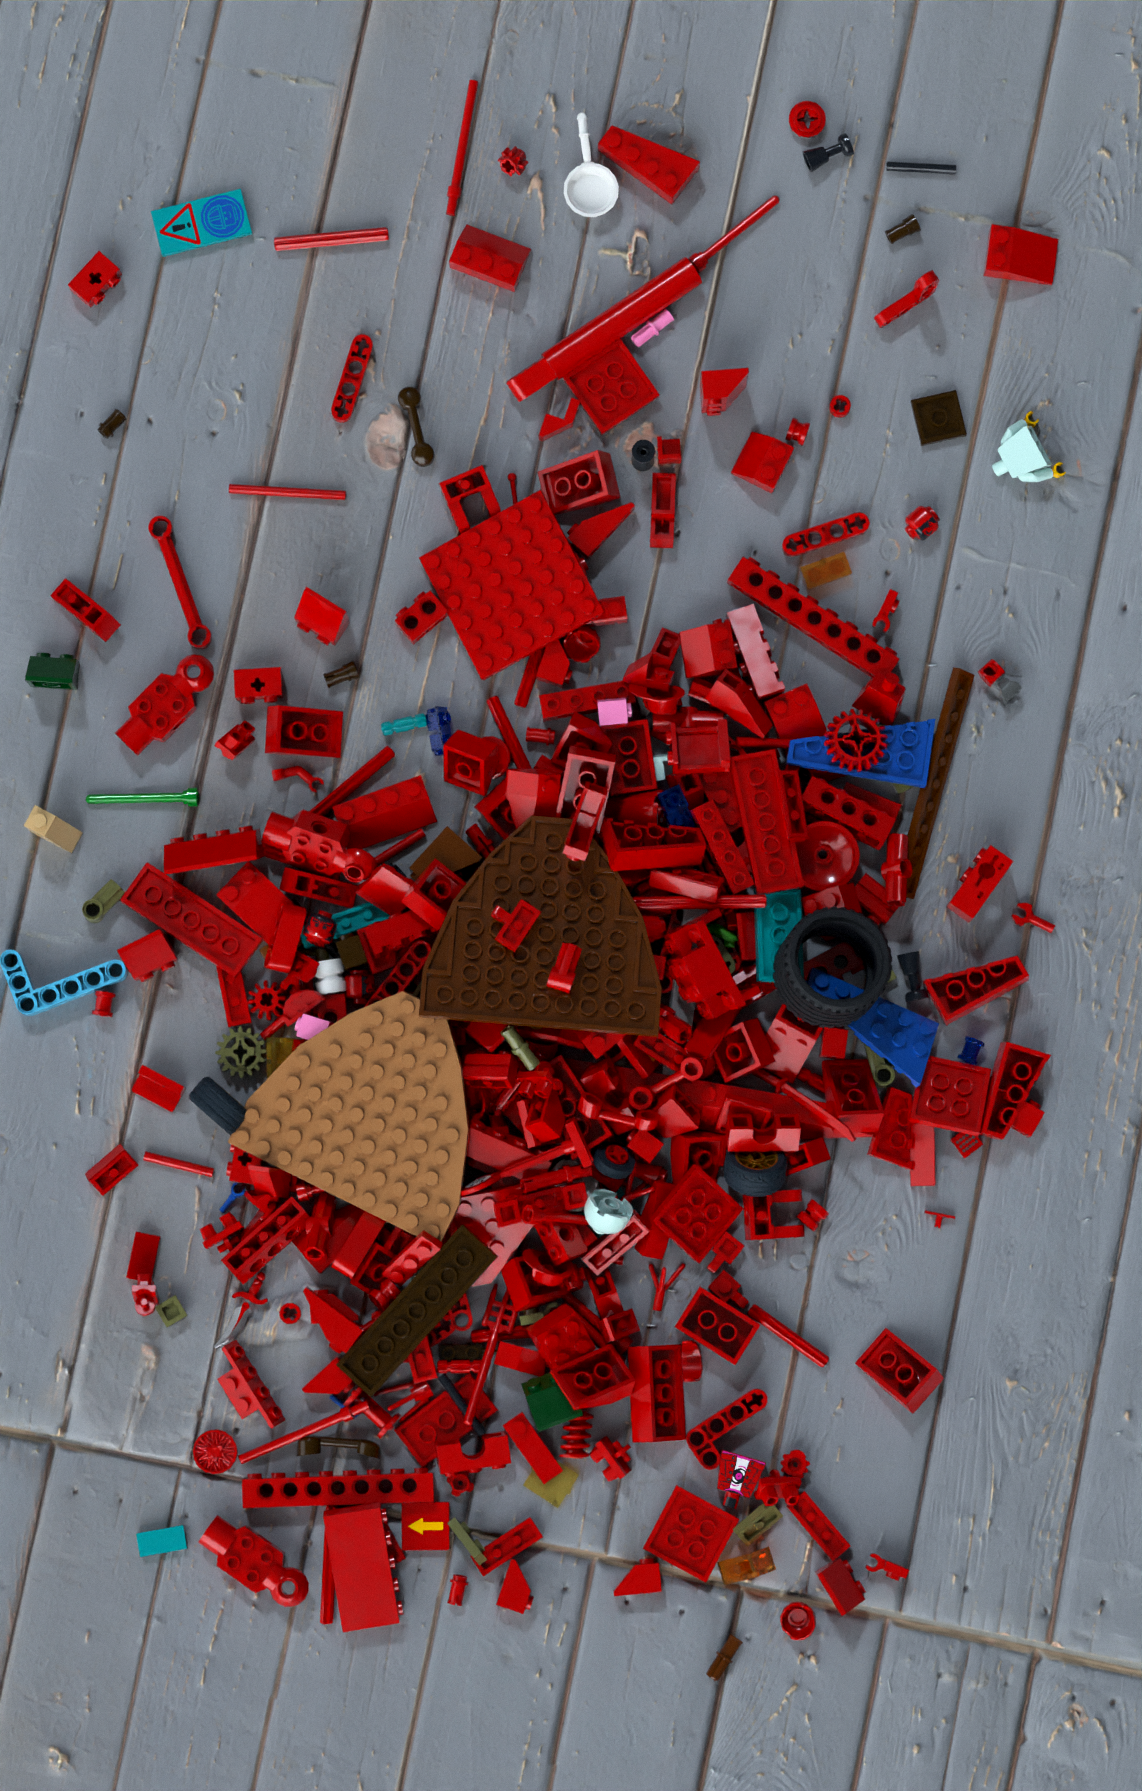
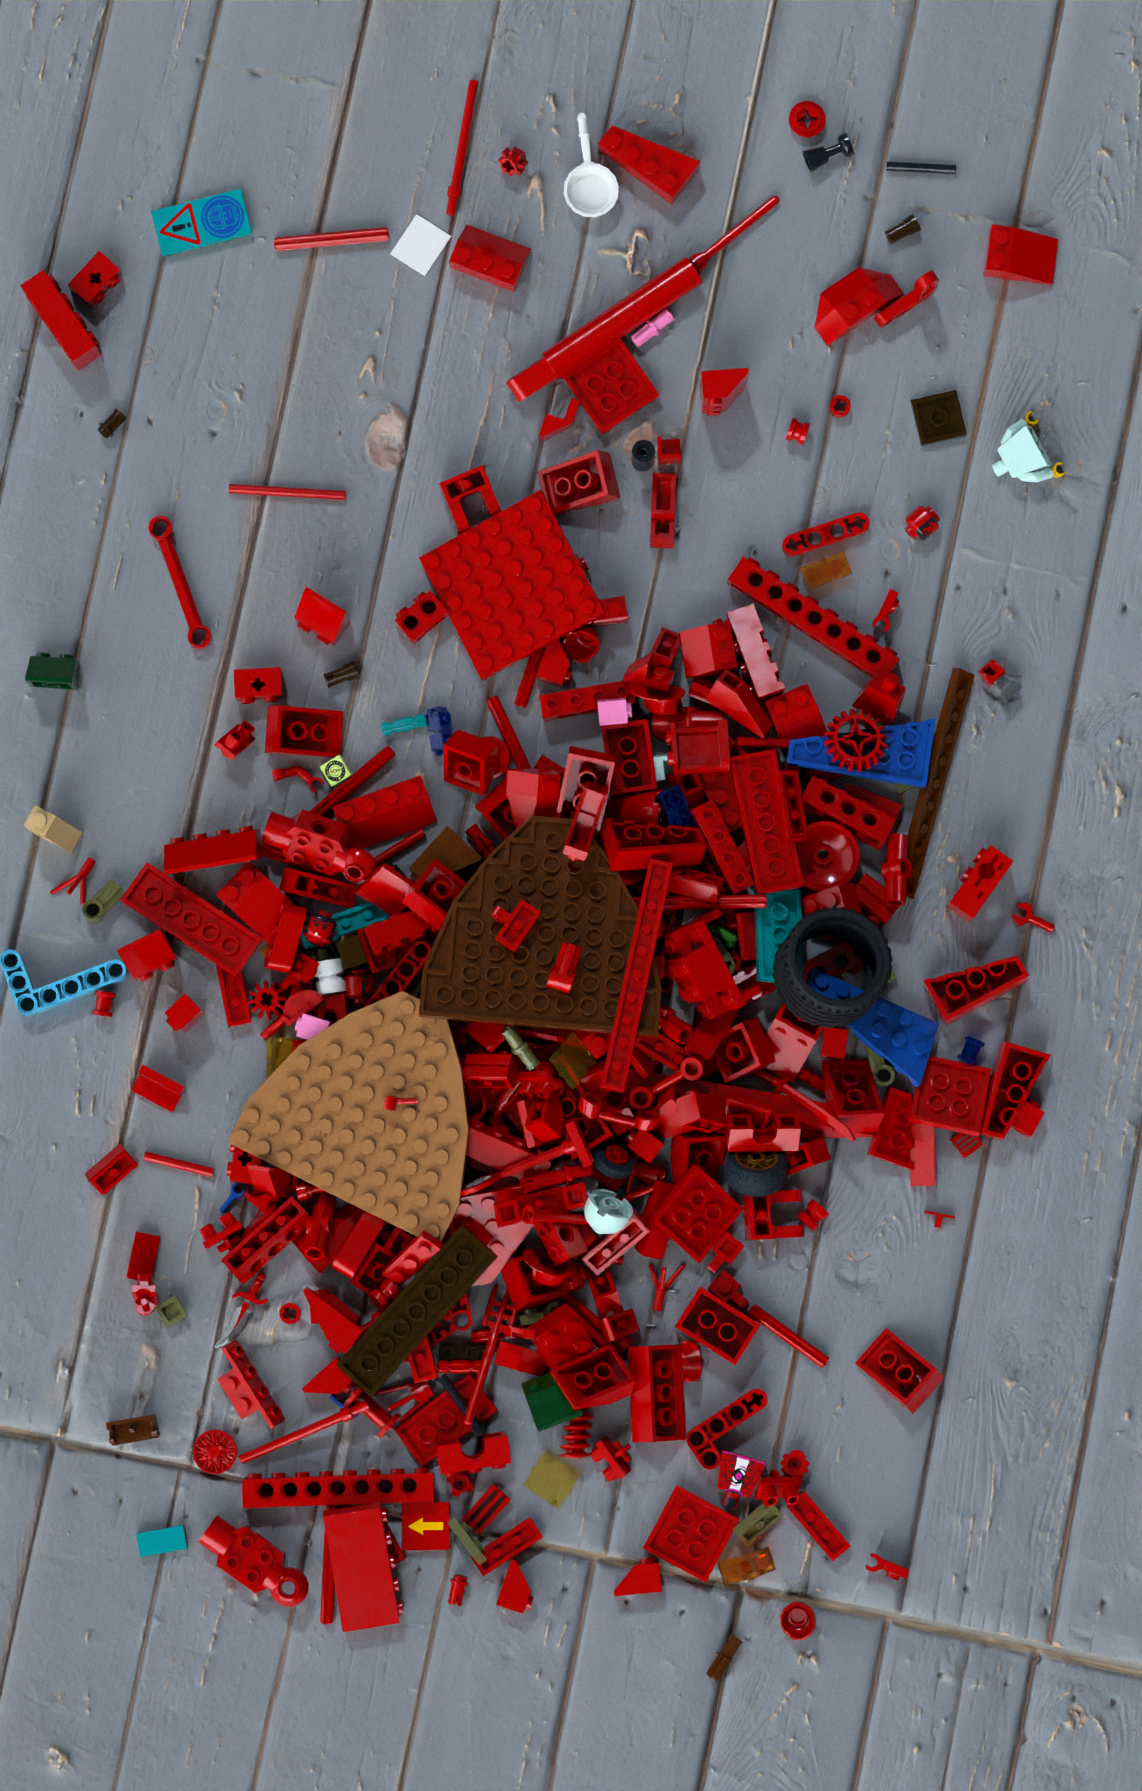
red slope [50,578,121,642] -> none
green piece [86,788,199,807] -> none
red brick [115,654,214,756] -> none
black wheel [189,1077,247,1135] -> none
olive gear [215,1026,267,1078] -> none
dark brown piece [297,1435,381,1459] -> none
red beam [331,334,373,423] -> none
dark brown piece [398,387,435,467] -> none
red slope [502,1412,563,1484] -> none
red hinge [507,473,517,505] -> none
red pin [526,727,555,746] -> none
red slope [550,711,612,768] -> none
red slope [567,502,635,560] -> none
red slope [731,432,794,494] -> none
red slope [815,1557,866,1616] -> none
black piece [897,951,929,1002] -> none
none -> red brick [20,270,101,371]
none -> red plant [50,857,96,905]
none -> reddish brown hinge [106,1414,159,1446]
none -> red brick [164,993,205,1033]
none -> yellowish green tile [320,754,353,787]
none -> red hand [383,1096,417,1111]
none -> white sticker [390,214,451,276]
none -> red tile [462,1483,511,1535]
none -> red tile [503,1325,536,1340]
none -> clear yellow piece [549,1032,596,1089]
none -> red plate [600,858,673,1093]
none -> red brick [676,1090,728,1133]
none -> red wedge [814,267,904,346]

